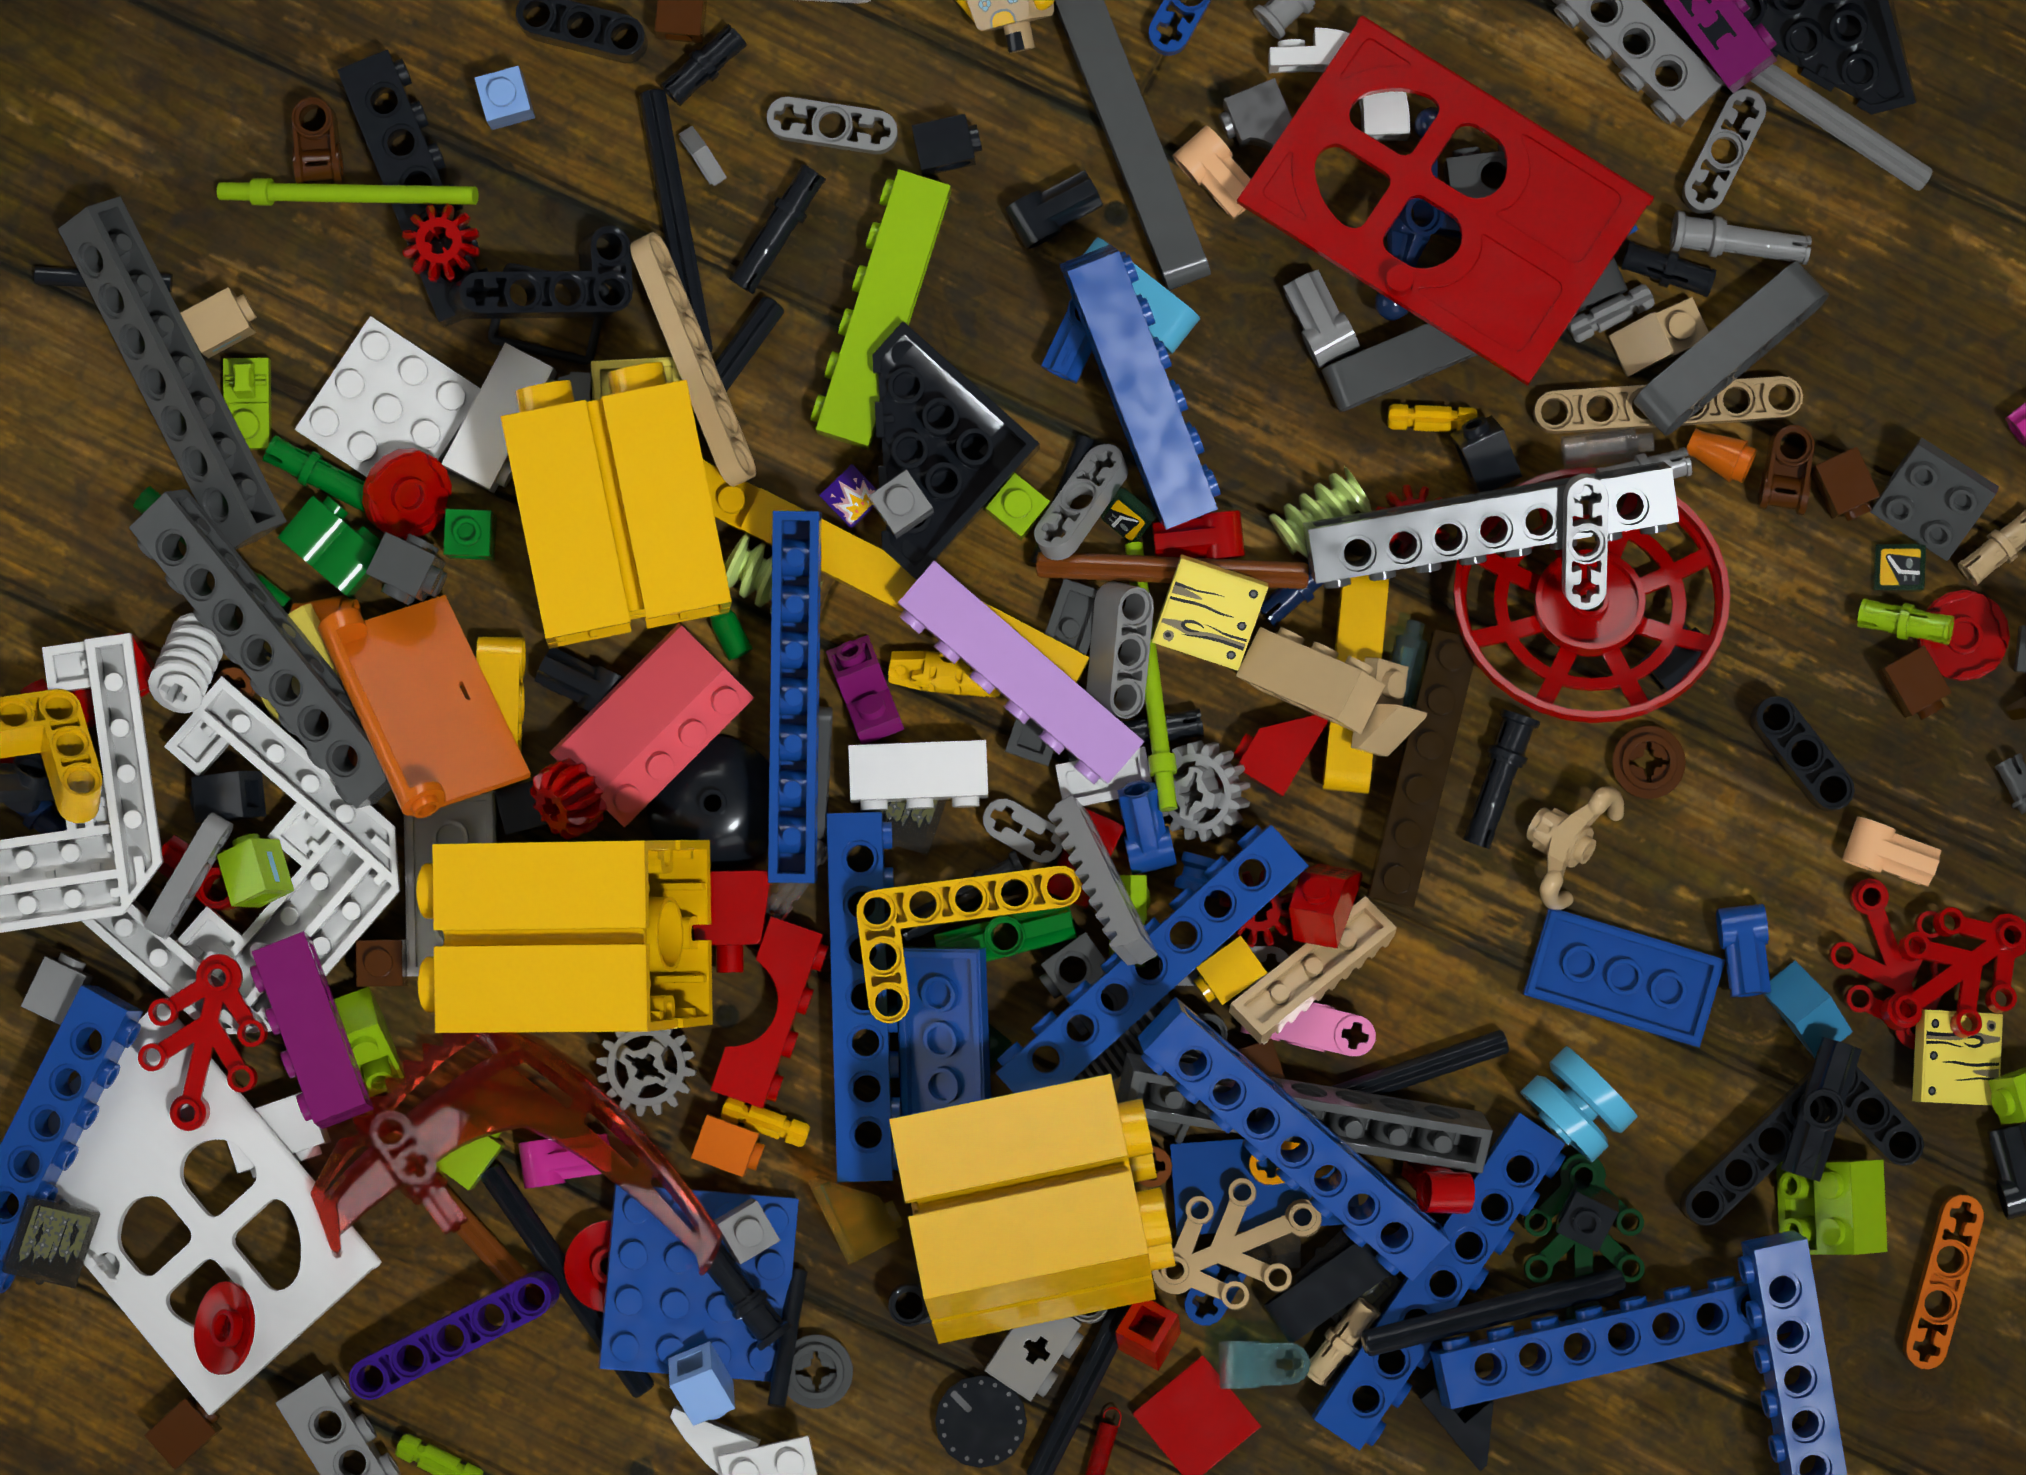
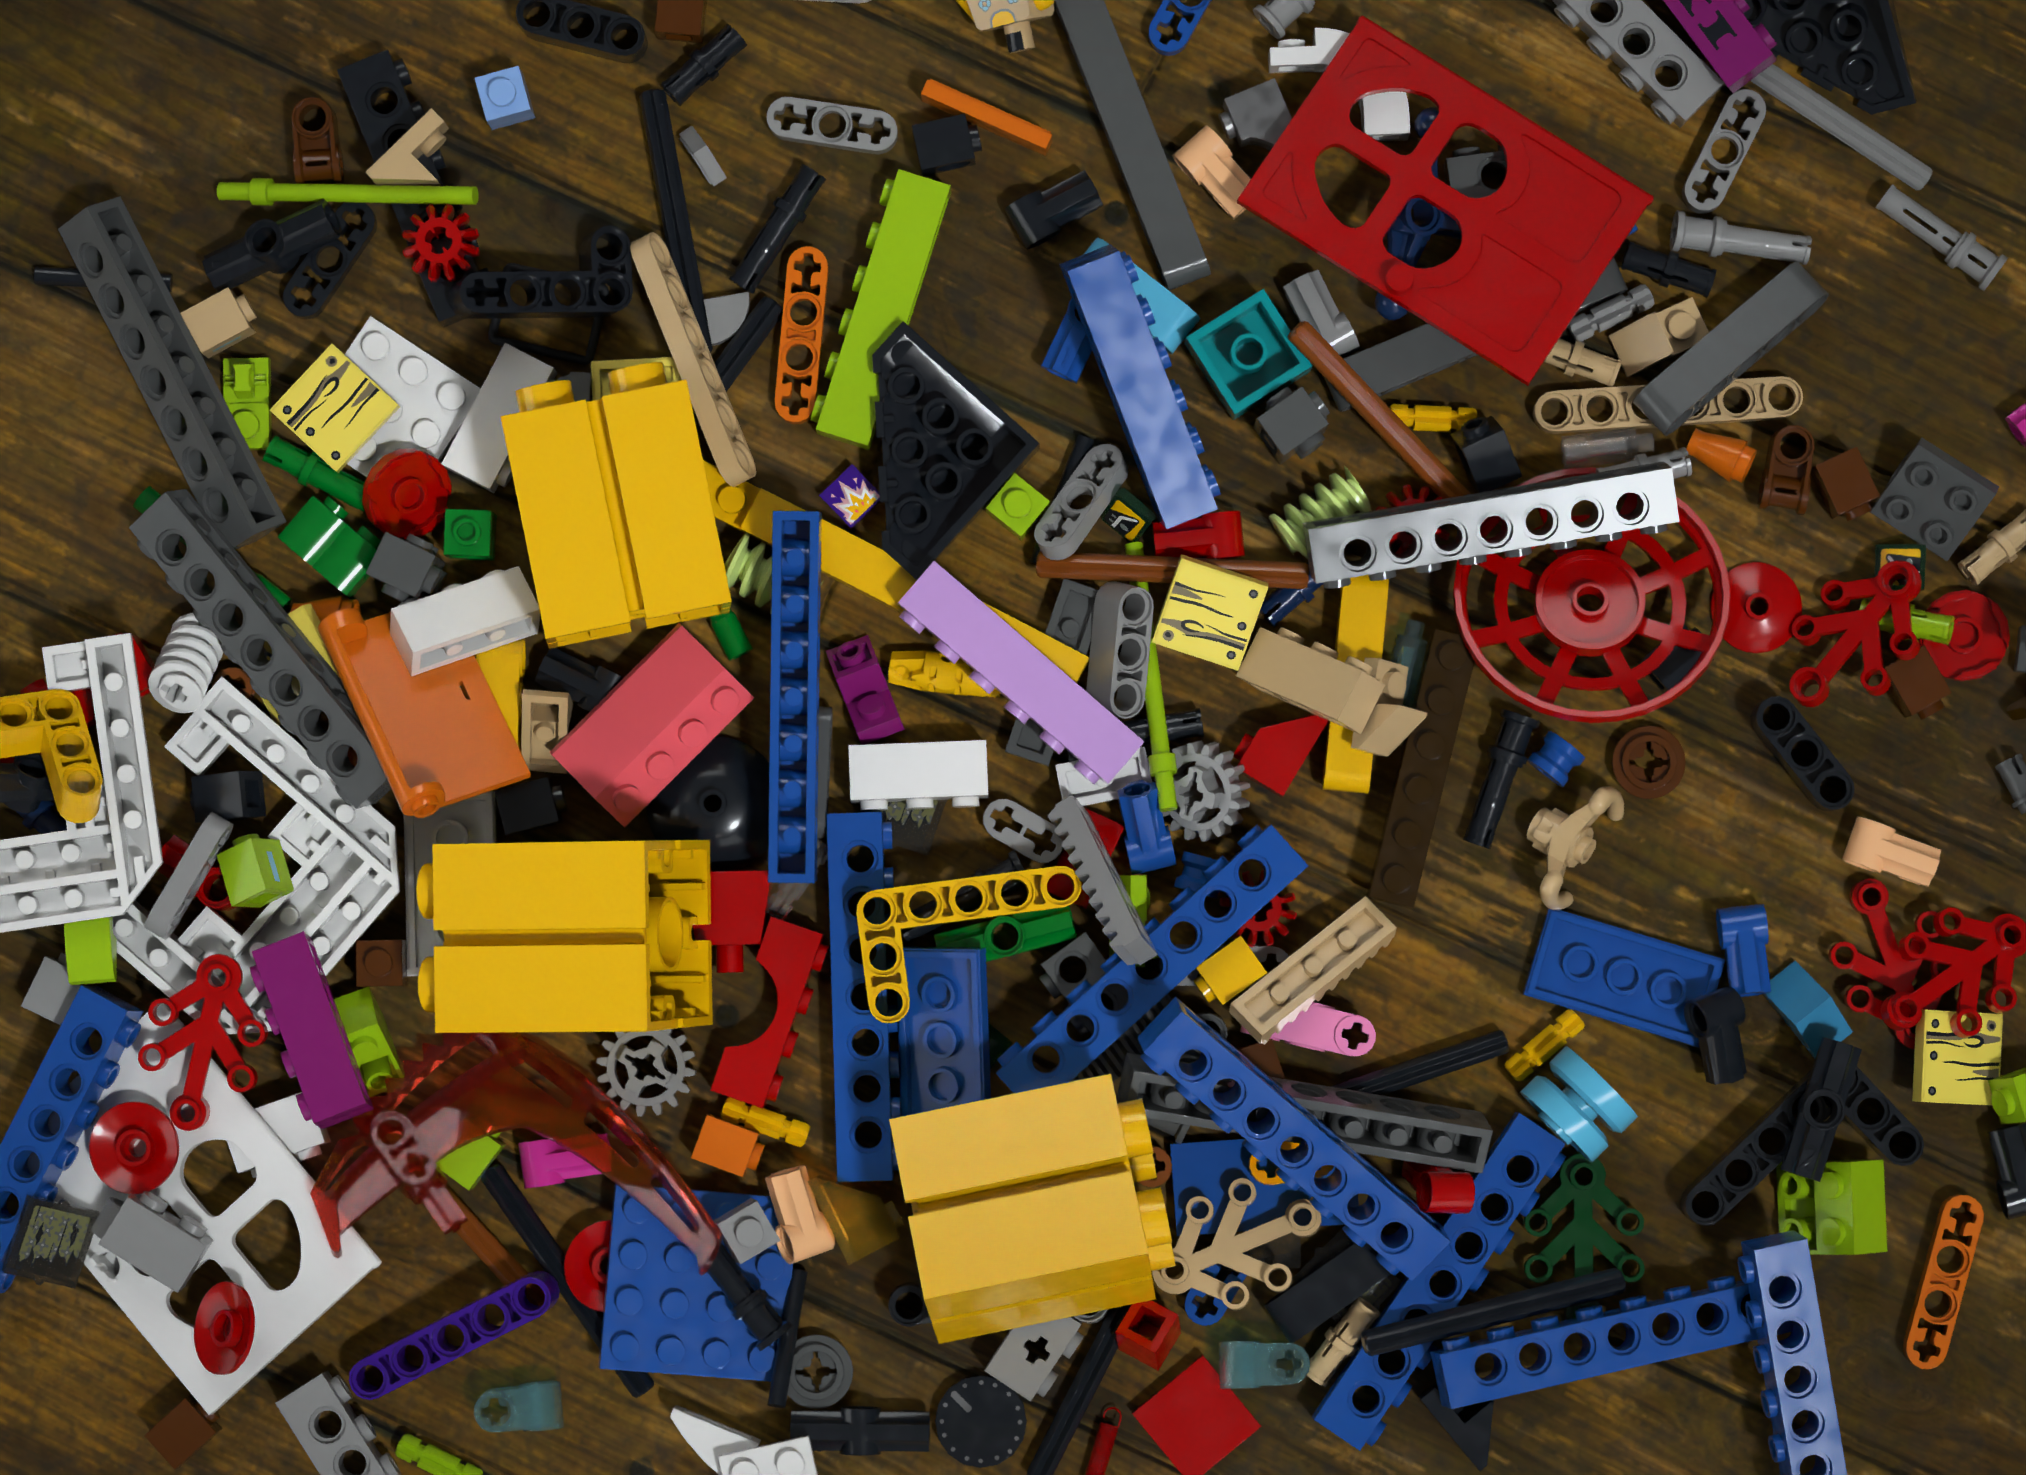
red gear [530,758,607,840] -> none
light blue brick [668,1341,735,1426] -> none
light grey brick [869,470,934,539] -> none
red slope [1289,864,1363,949] -> none
black brick [1556,1178,1619,1252] -> none
beam [1562,473,1609,610] -> none
none -> lime slope [64,917,117,985]
none -> red dish [89,1102,179,1194]
none -> light grey hinge [91,1191,213,1293]
none -> black piece [202,199,342,292]
none -> light yellow tile [270,344,400,473]
none -> black beam [283,202,377,319]
none -> tan slope [366,108,449,186]
none -> white brick [390,566,540,677]
none -> clear light blue piece [474,1381,564,1432]
none -> tan slope [521,689,573,774]
none -> light grey tile [704,292,750,346]
none -> light nougat piece [765,1165,835,1265]
none -> orange beam [775,246,829,425]
none -> black piece [790,1406,930,1456]
none -> orange tile [921,78,1052,156]
none -> teal brick [1184,289,1312,420]
none -> dark grey brick [1253,387,1330,465]
none -> dark orange axle [1288,321,1471,499]
none -> yellow axle [1504,1009,1585,1081]
none -> blue wheel [1527,731,1585,787]
none -> tan pin [1544,339,1622,387]
none -> black piece [1684,986,1747,1085]
none -> red dish [1710,562,1802,653]
none -> red plant [1789,561,1922,707]
none -> light grey pin [1876,184,2008,291]

